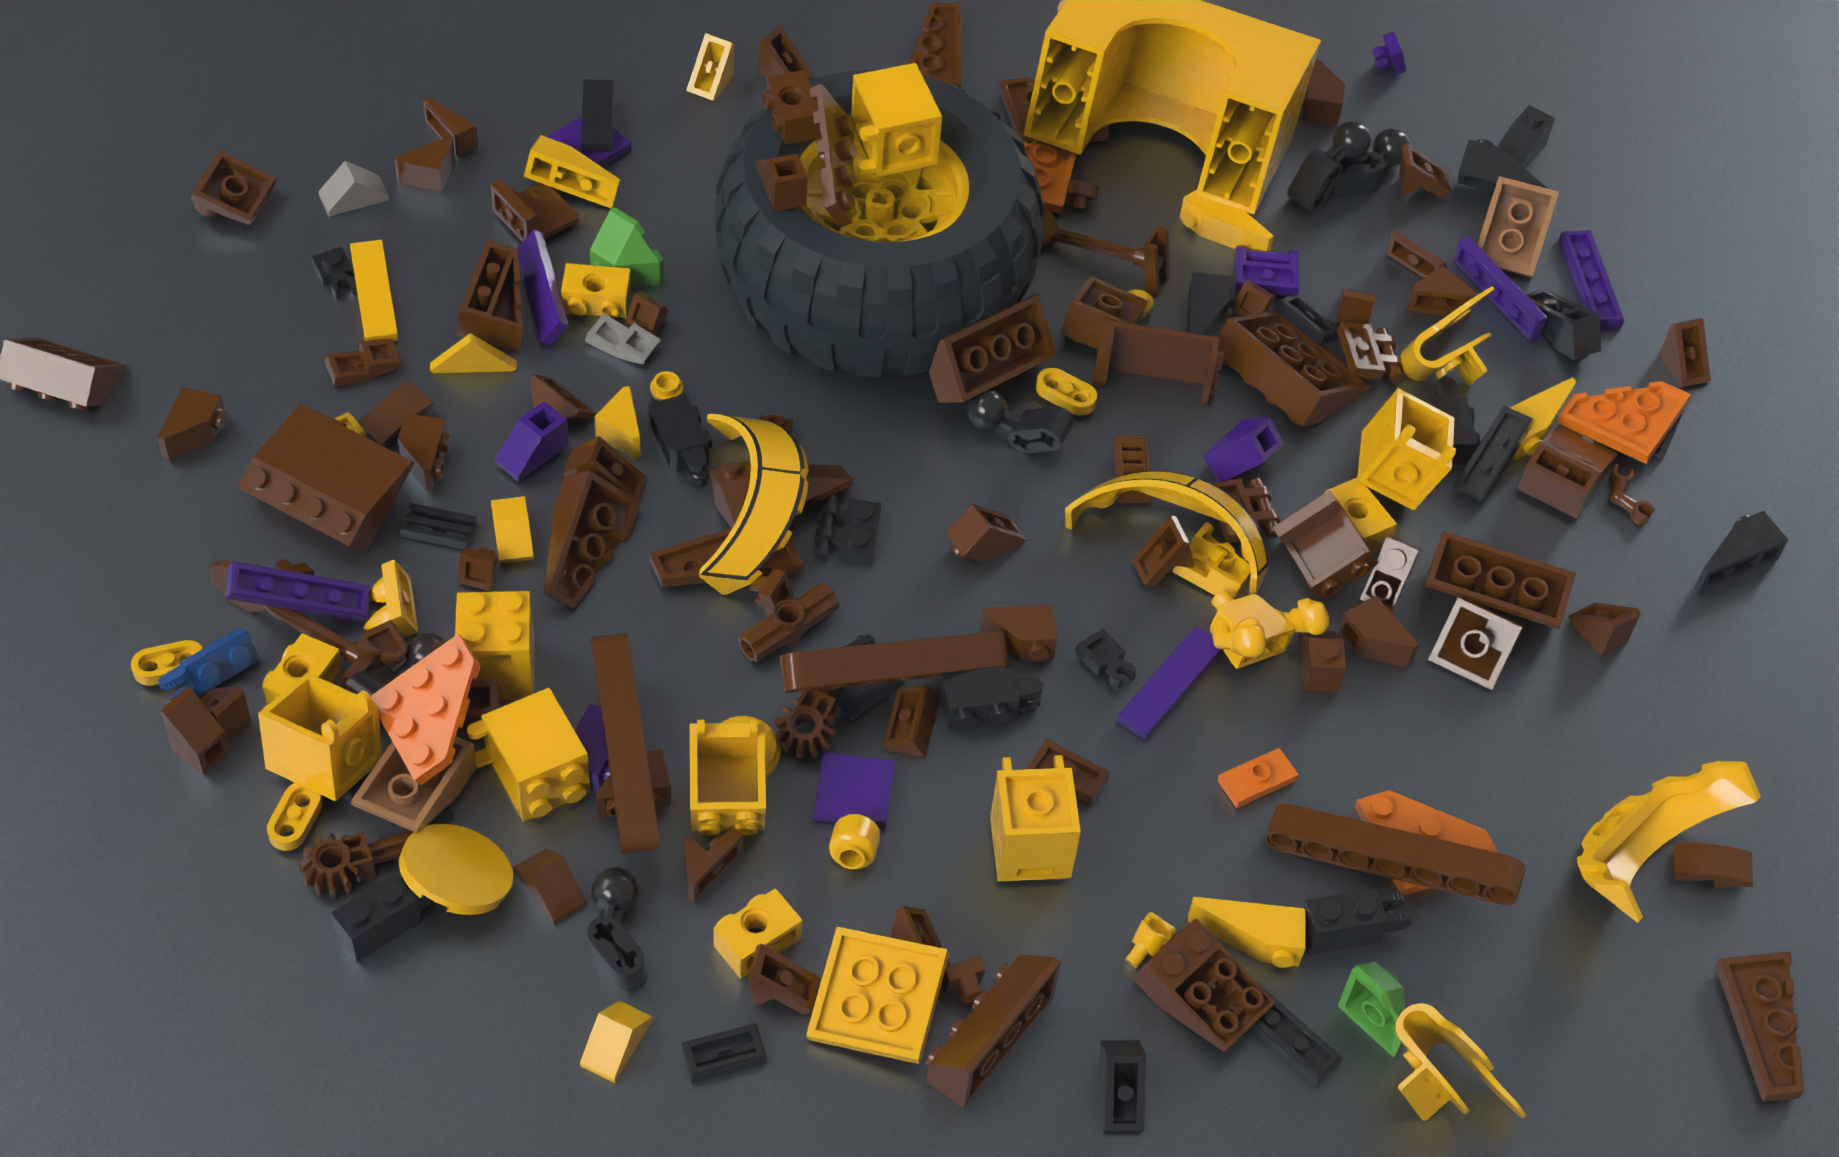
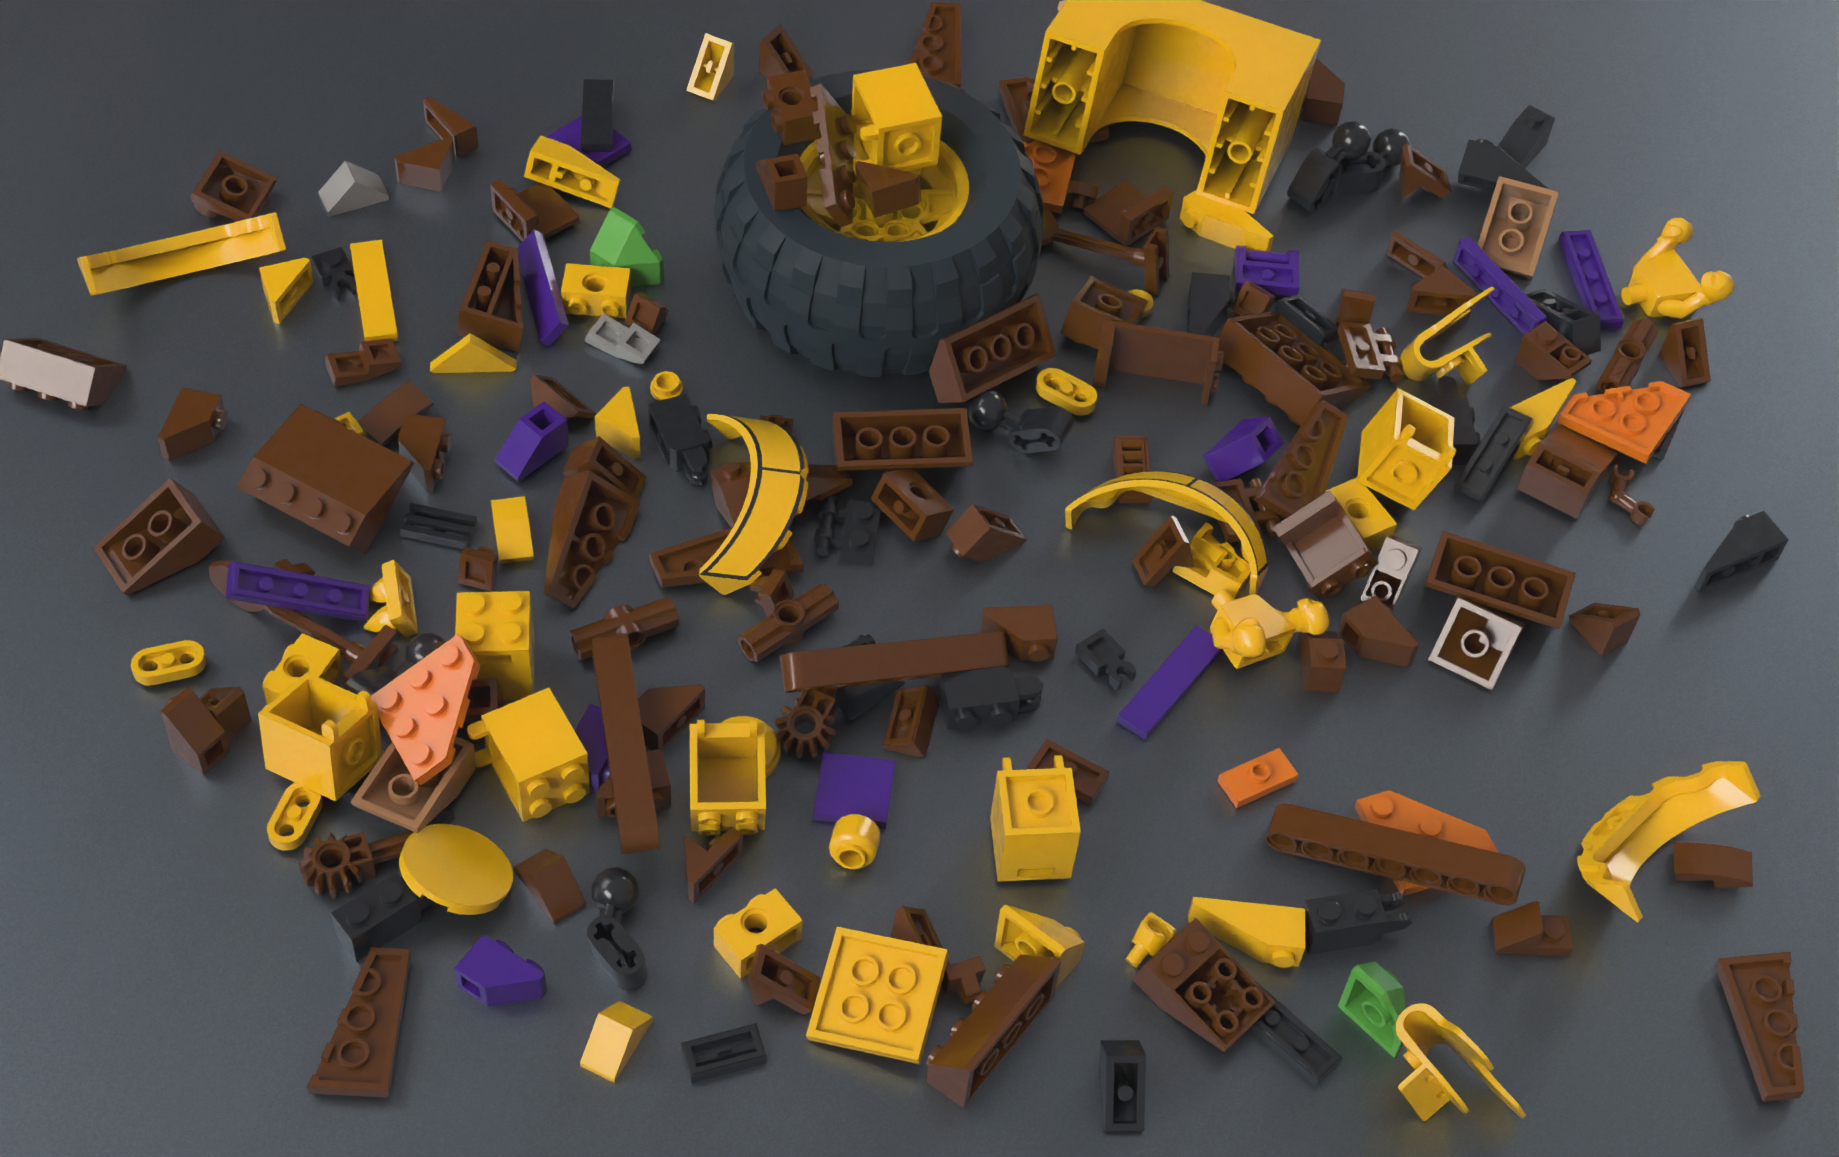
blue hinge [158,627,260,702] -> none
reddish brown tile [358,619,407,665] -> none
dark purple tile [1372,32,1407,75] -> none
none -> yellow windscreen [77,212,286,296]
none -> reddish brown slope [93,478,225,595]
none -> yellow slope [259,257,314,324]
none -> reddish brown wing [307,947,411,1098]
none -> dark purple slope [454,934,547,1006]
none -> reddish brown piece [569,597,680,660]
none -> reddish brown slope [638,684,705,750]
none -> reddish brown slope [832,408,973,471]
none -> reddish brown slope [855,161,922,218]
none -> reddish brown brick [871,468,954,542]
none -> yellow slope [994,904,1085,988]
none -> reddish brown bracket [1083,181,1174,247]
none -> reddish brown wing [1254,400,1349,519]
none -> reddish brown slope [1491,901,1573,956]
none -> reddish brown slope [1515,321,1592,380]
none -> reddish brown piece [1596,318,1658,394]
none -> yellow torso [1621,217,1735,319]

